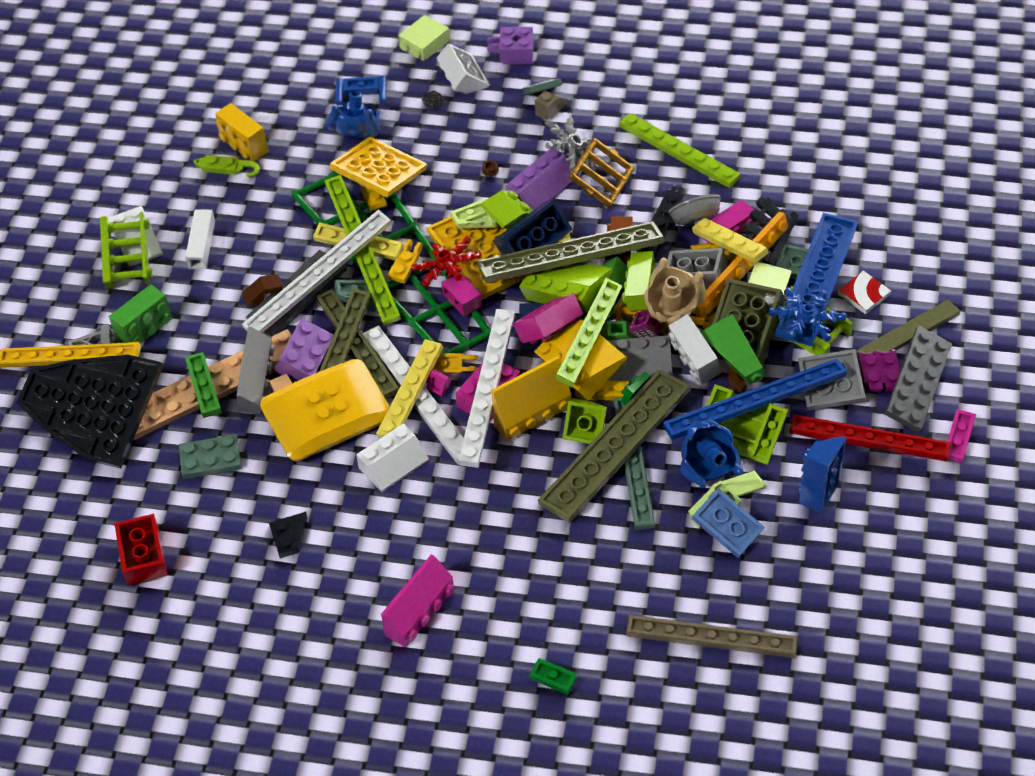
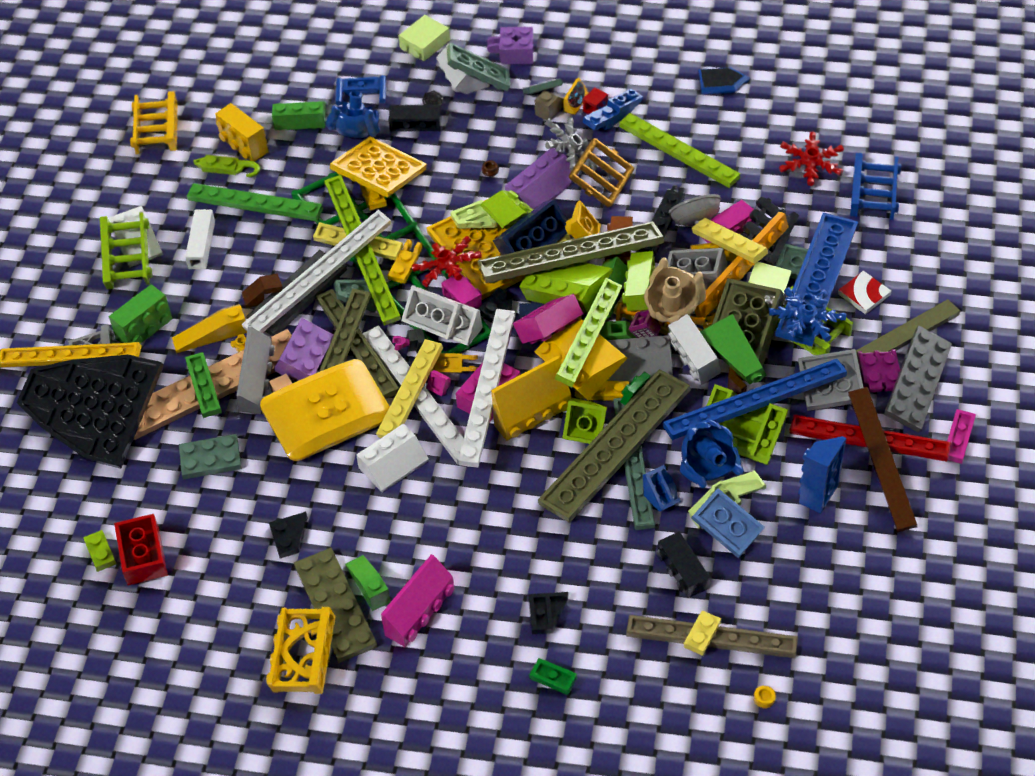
none -> lime plate [83,530,116,572]
none -> yellow fence [130,91,178,154]
none -> yellow wedge [172,304,247,353]
none -> bright green plate [187,183,323,221]
none -> yellow plate [230,334,246,352]
none -> yellow fence [266,607,336,694]
none -> bright green slope [272,101,326,130]
none -> olive plate [293,548,377,663]
none -> bright green slope [345,555,391,611]
none -> black brick [388,104,442,132]
none -> pearl dark grey piece [393,329,425,353]
none -> white slope [401,286,483,345]
none -> sand green plate [447,42,510,91]
none -> black wing [478,287,513,324]
none -> black wing [528,592,569,634]
none -> slope [563,78,588,115]
none -> yellow slope [565,200,601,239]
none -> red brick [582,87,608,114]
none -> blue slope [583,89,643,131]
none -> blue slope [643,465,681,512]
none -> black brick [656,531,711,598]
none -> light yellow plate [684,611,721,656]
none -> tile [698,67,750,95]
none -> yellow tile [754,686,776,708]
none -> red piece [779,132,844,186]
none -> reddish brown tile [848,387,917,533]
none -> blue fence [850,153,901,220]

